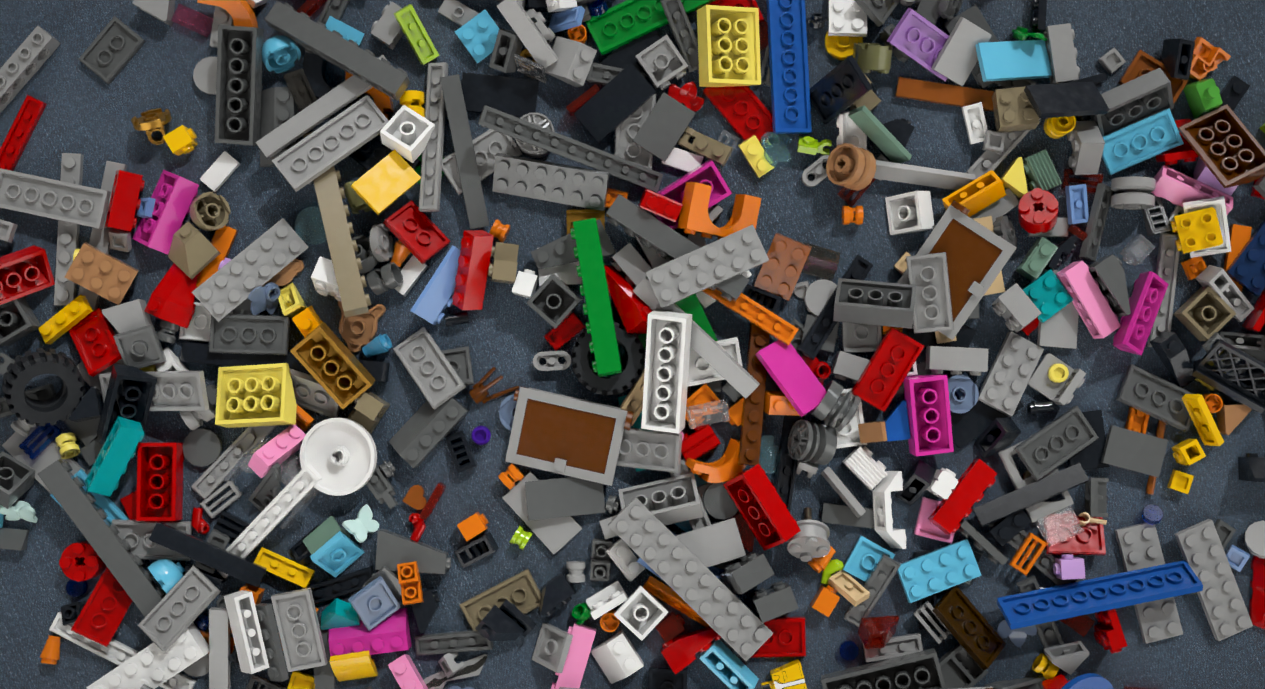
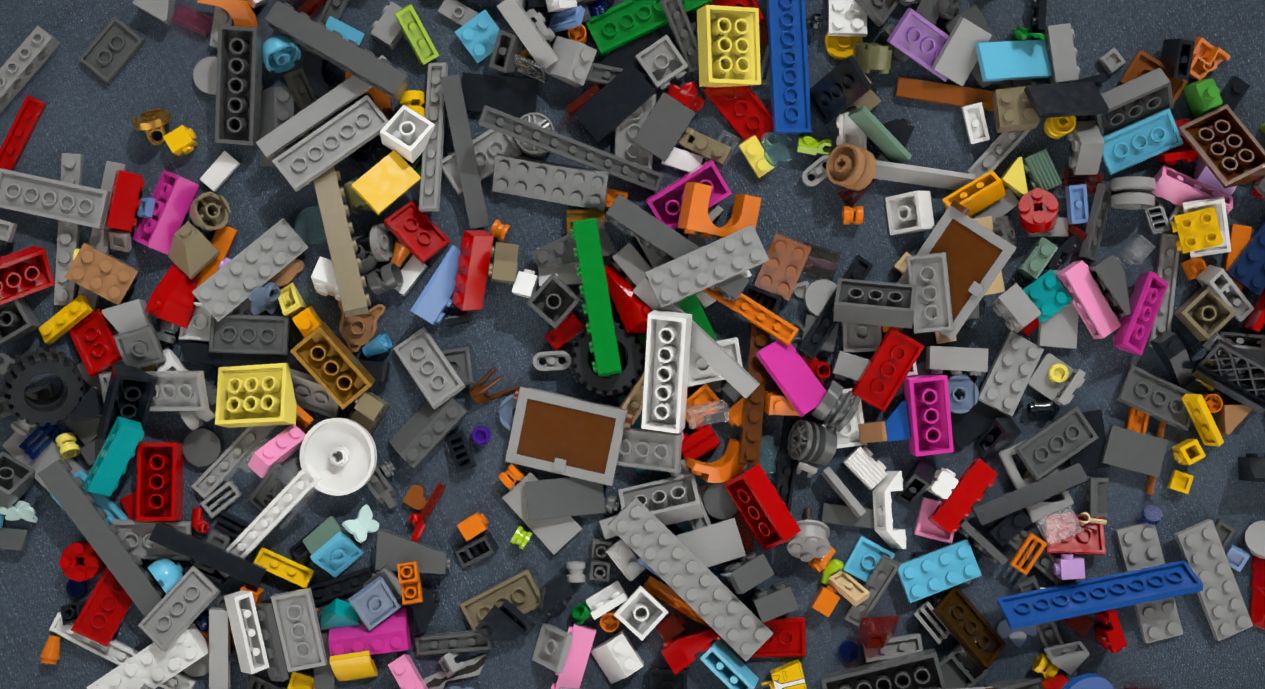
red brick [638,188,683,222] -> none
light grey tile [982,130,1006,153] -> none

